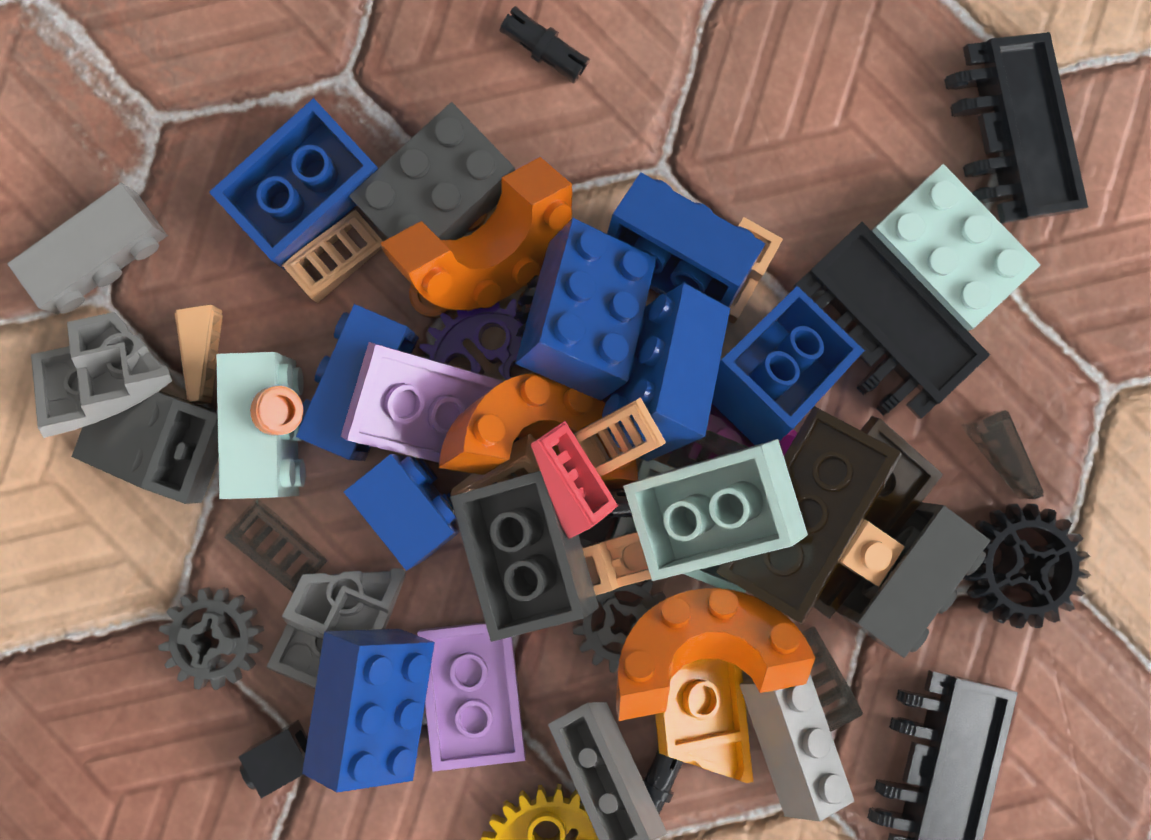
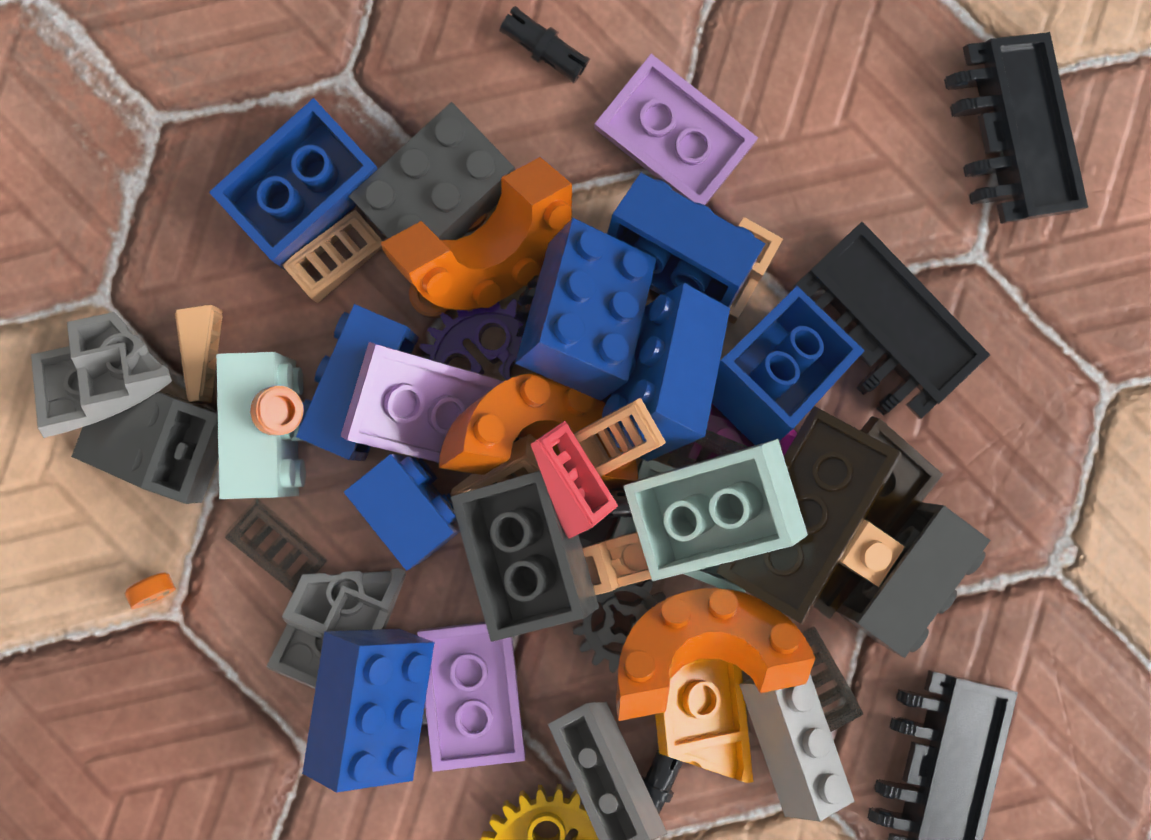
light grey brick [7,183,168,314] -> none
dark grey gear [158,587,264,690] -> none
black brick [238,720,308,799] -> none
light aqua brick [871,164,1041,331] -> none
clear smoke slope [961,410,1044,500] -> none
black gear [963,503,1091,629] -> none
none -> orange tile [125,572,176,609]
none -> lavender plate [594,54,758,205]

